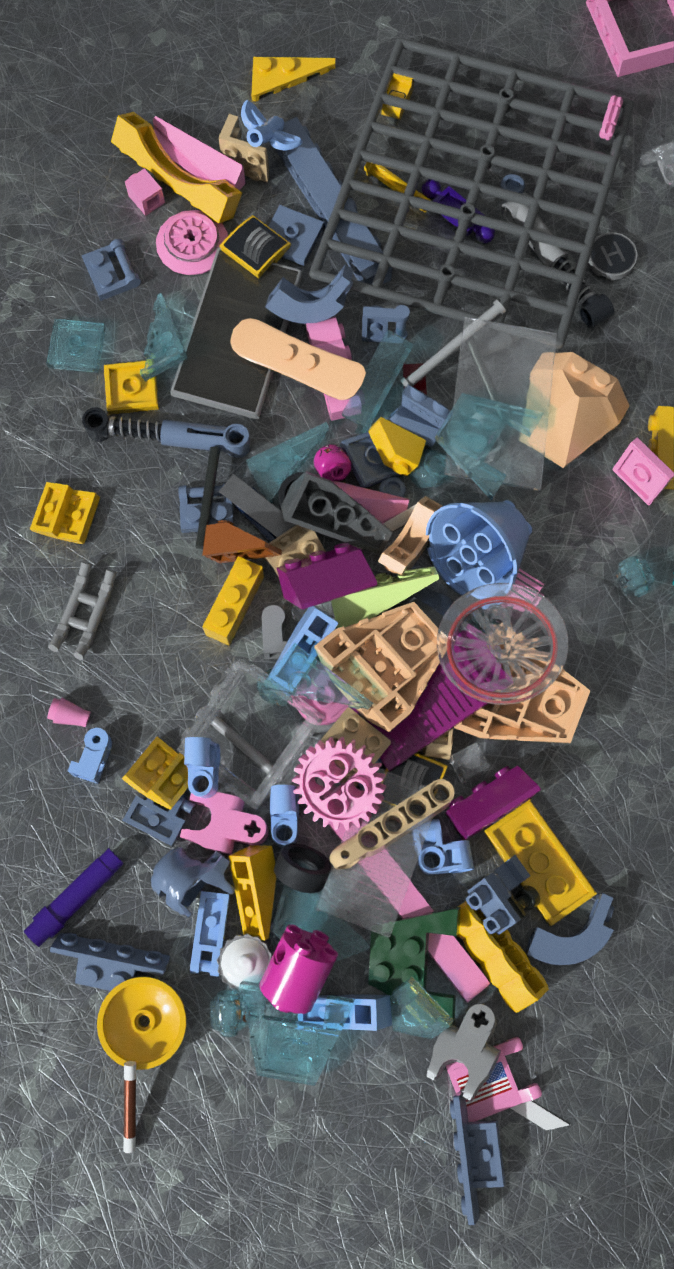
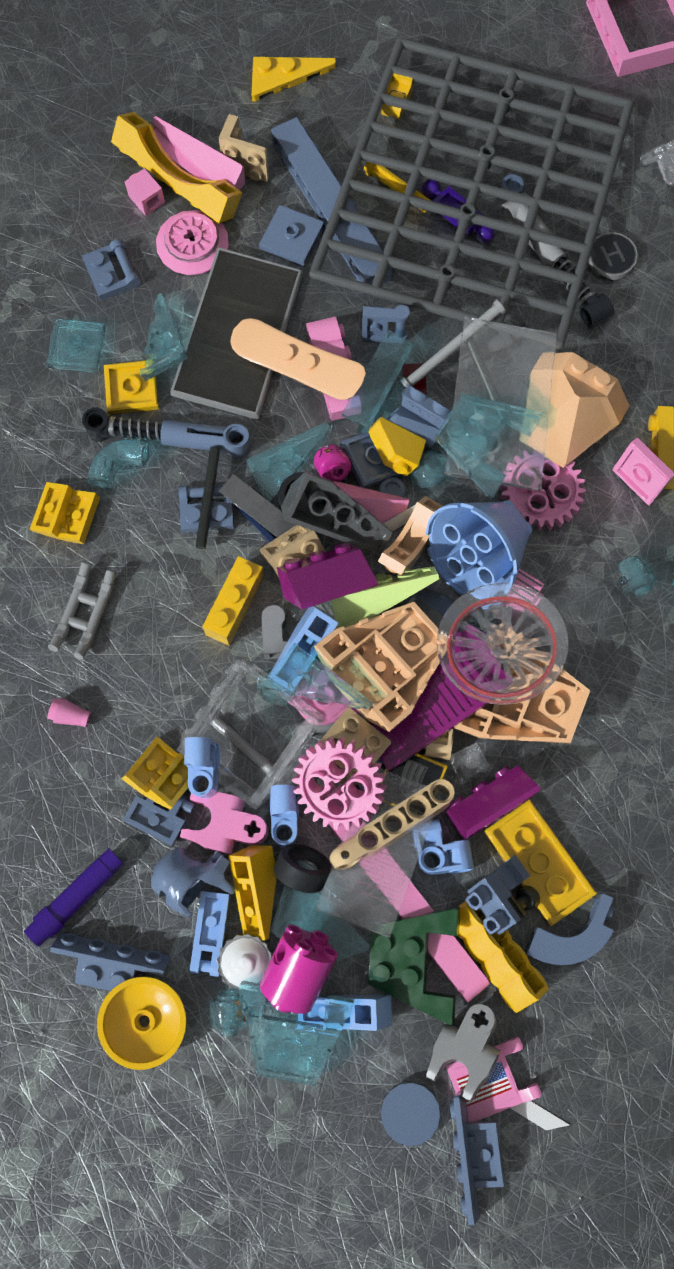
light blue leg [68,728,112,784] -> none
copper bar [124,1061,136,1153] -> none
dark orange slope [202,520,282,563] -> none
slope [220,215,291,279] -> none
light blue plant [241,100,303,150] -> none
sand blue arch [265,264,354,324] -> none
clear light blue plate [390,977,453,1039] -> none
bright pink axle [599,95,623,140] -> none
none -> clear light blue cylinder [86,439,149,489]
none -> sand blue tile [381,1082,440,1146]
none -> bright pink gear [499,450,586,531]

